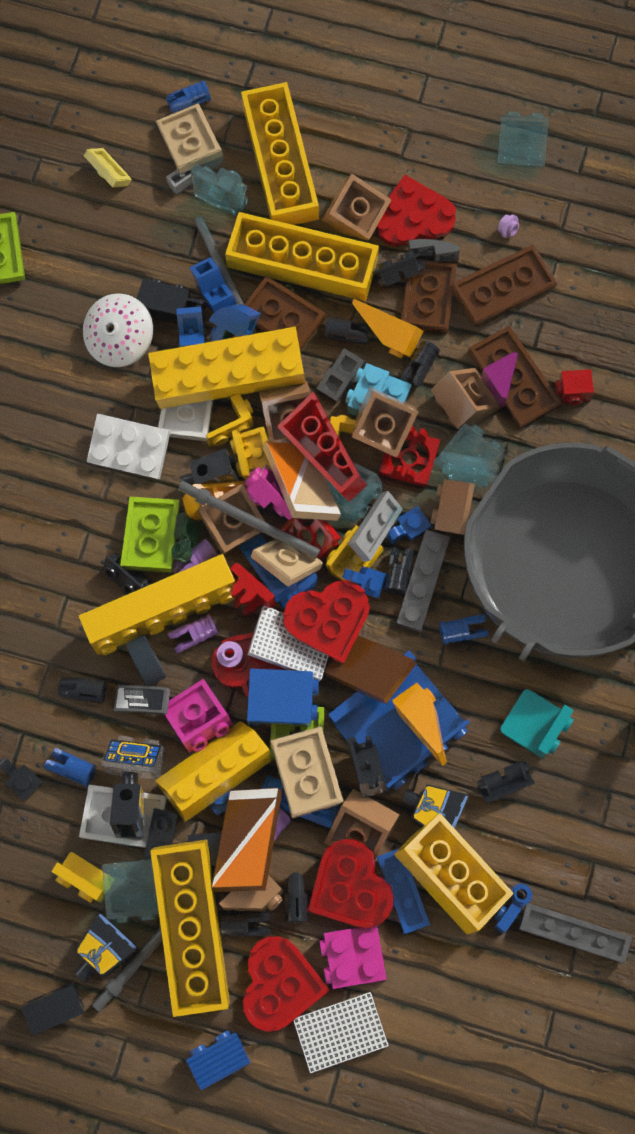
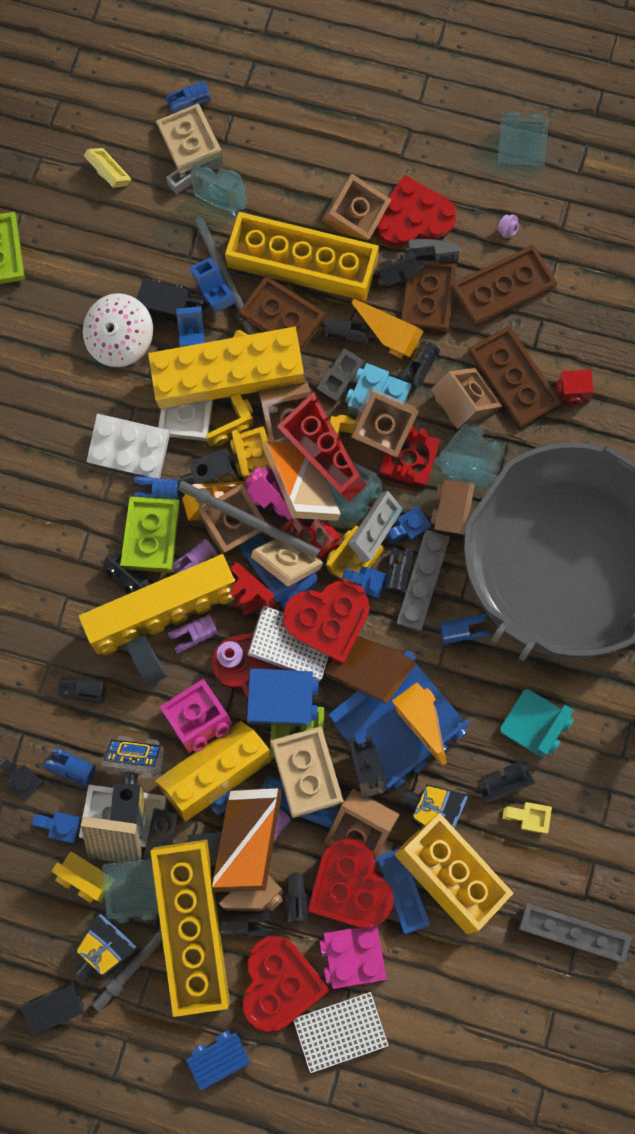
slope [114,685,170,715] -> none
clear green plate [171,512,200,563] -> none
blue brick [209,304,261,342] -> none
yellow brick [241,82,319,225] -> none
magenta slope [481,352,518,407] -> none
blue plate [494,884,532,934] -> none
none -> blue plate [32,811,82,844]
none -> tan tile [81,817,142,866]
none -> blue hinge [134,477,180,500]
none -> light yellow plate [502,802,552,834]

